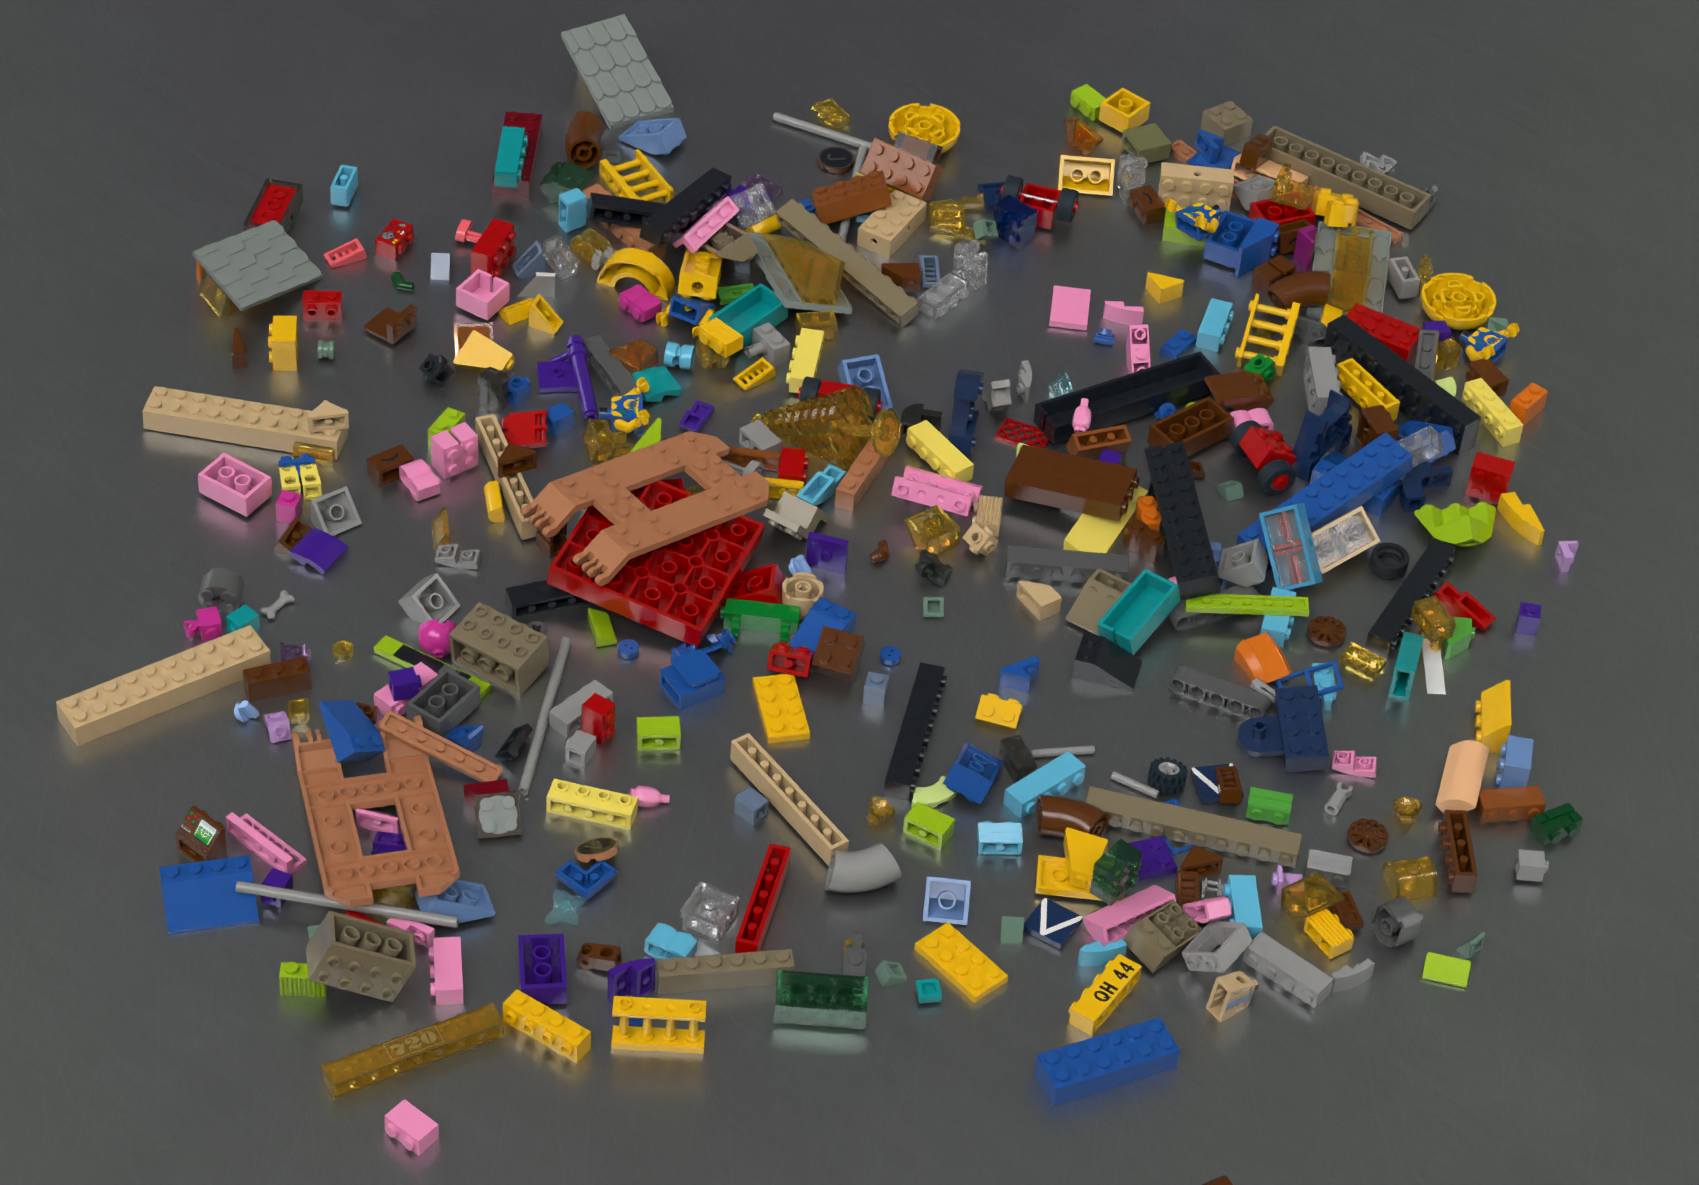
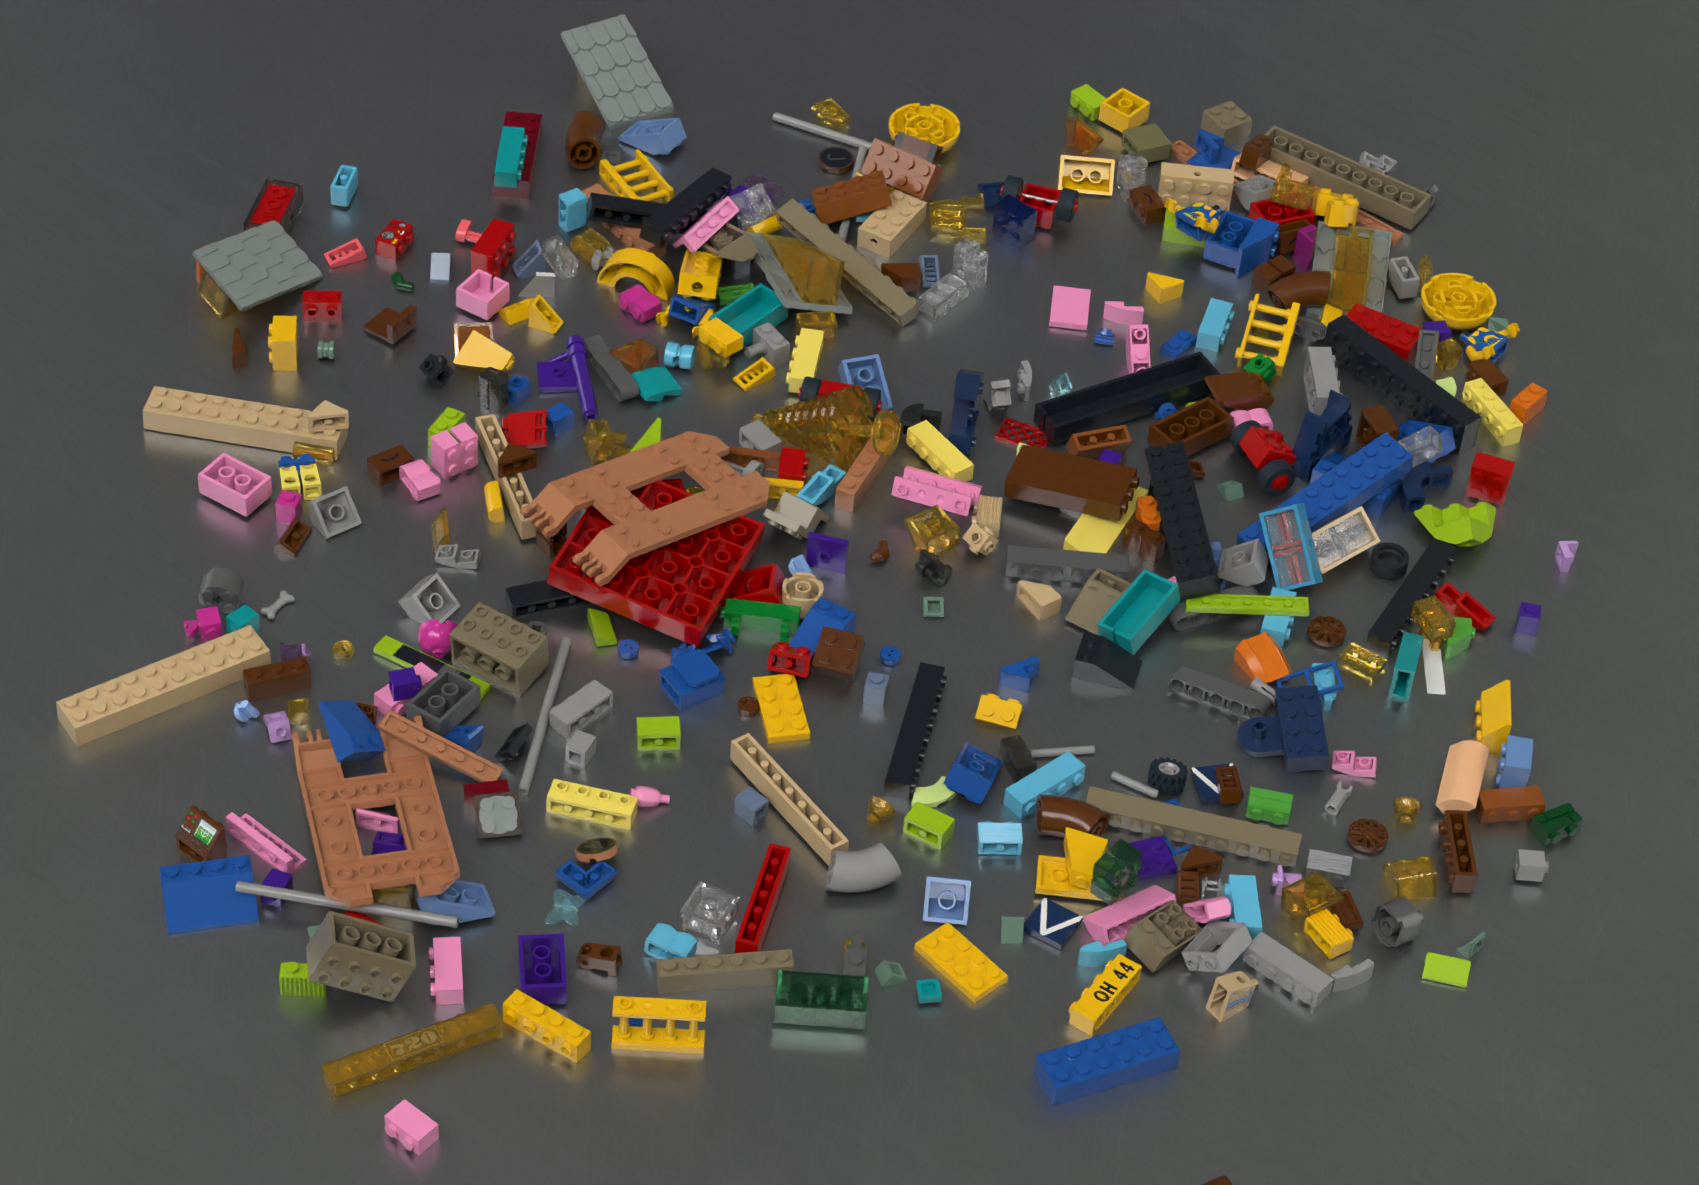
dark purple slope [289,528,349,575] -> none
bright pink slope [387,918,435,948] -> none
clear green slope [539,161,594,203] -> none
red brick [581,693,616,746] -> none
torso [599,377,650,434] -> none
dark purple slope [607,958,656,1005] -> none
dark purple slope [679,400,715,433] -> none
sand green slope [973,218,998,240] -> none
bright pink plant [1072,398,1091,433] -> none
yellow brick [1337,358,1400,421] -> none
yellow slope [1497,492,1545,546] -> none
none -> reddish brown tile [738,696,759,717]

